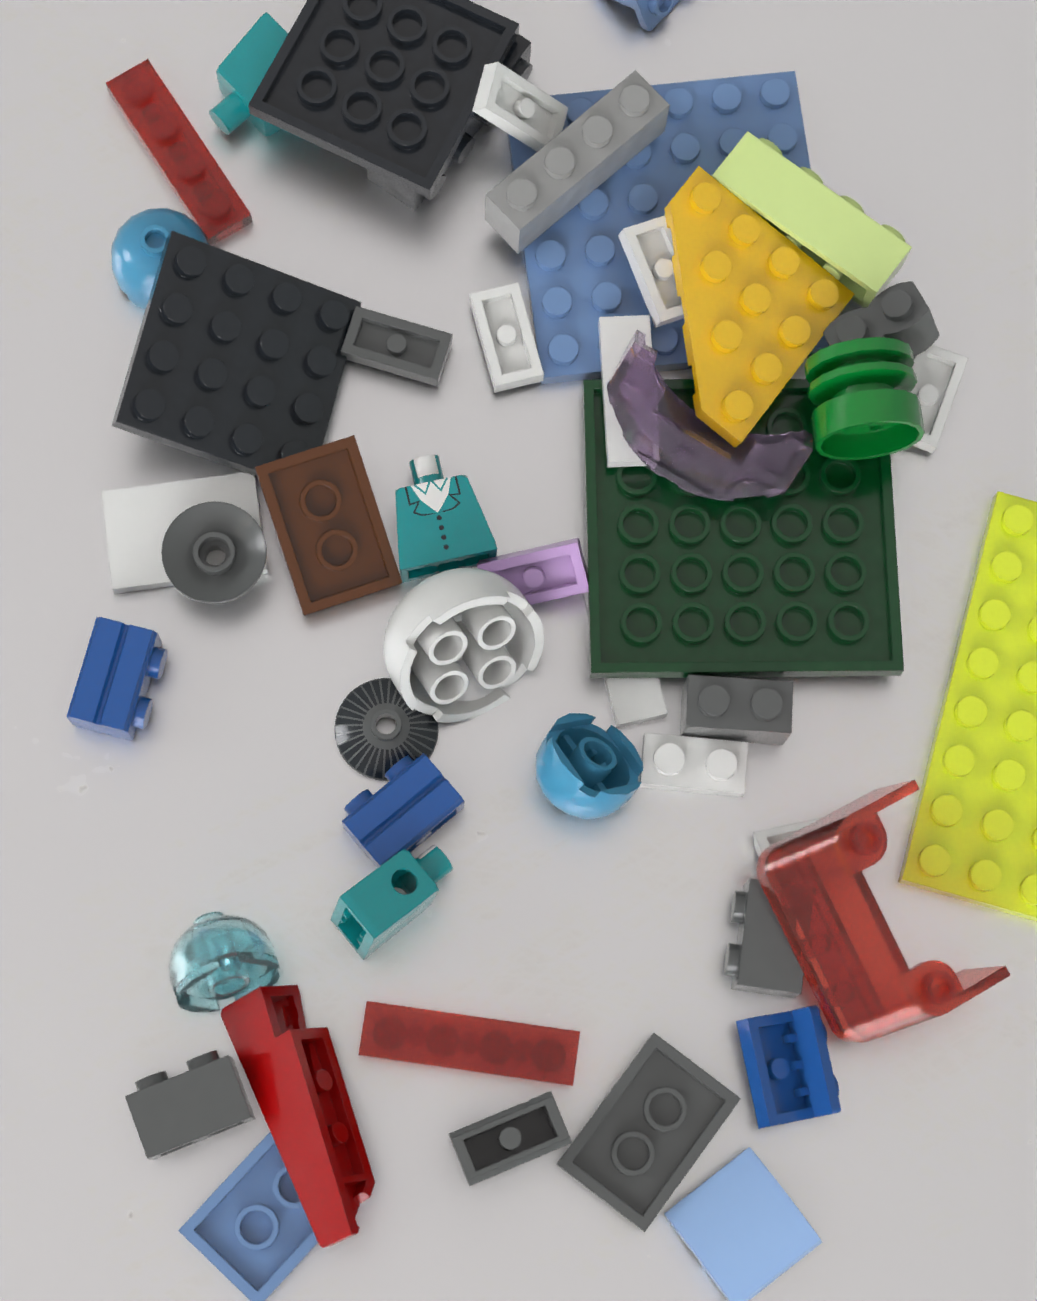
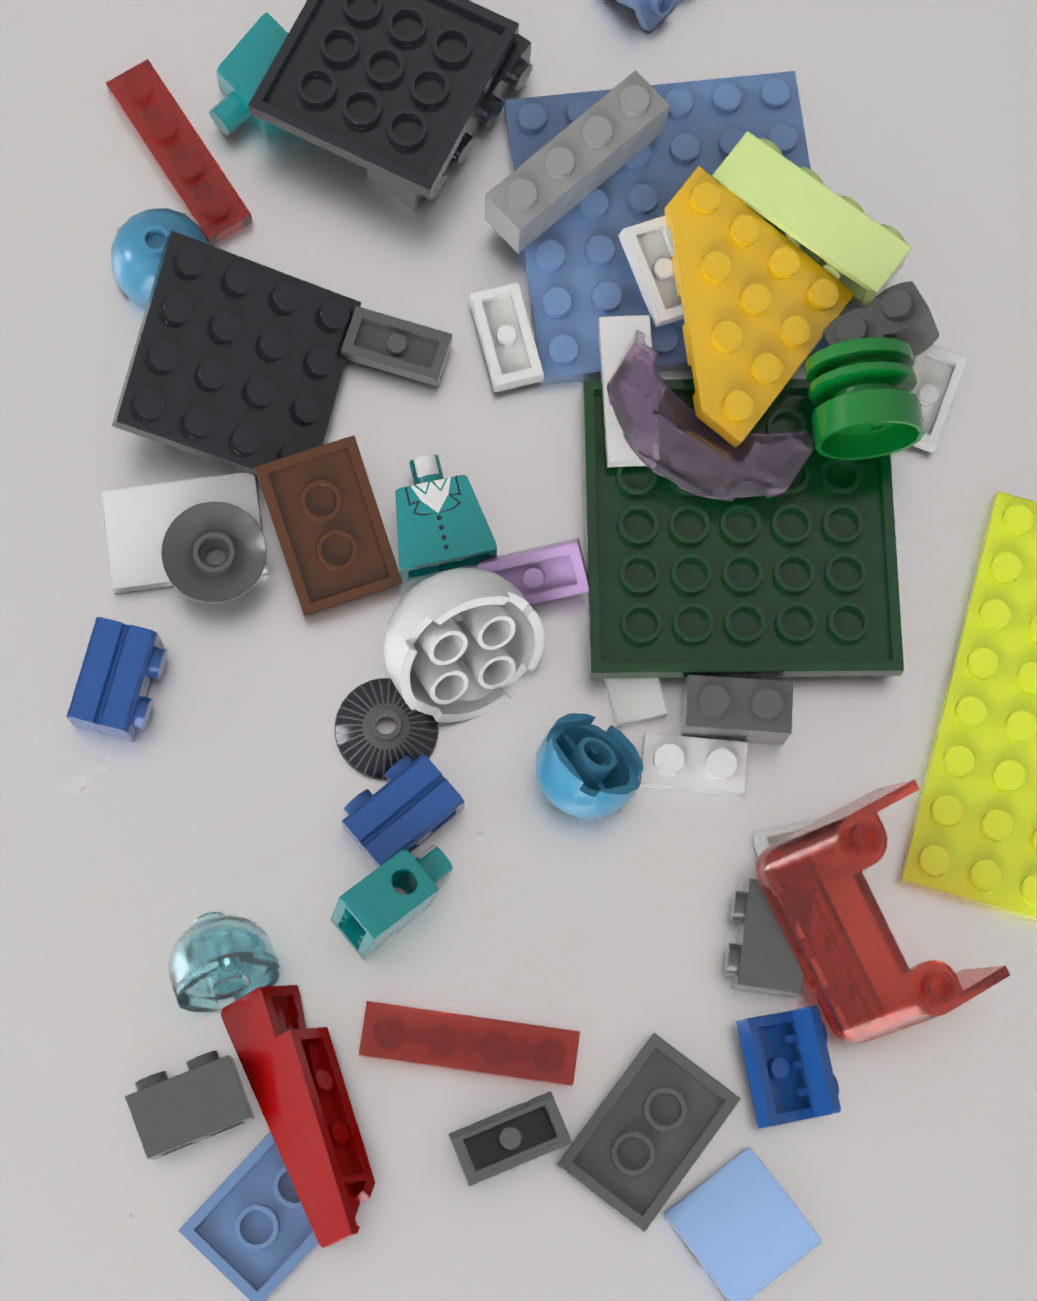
white plate [472,62,568,151] -> none

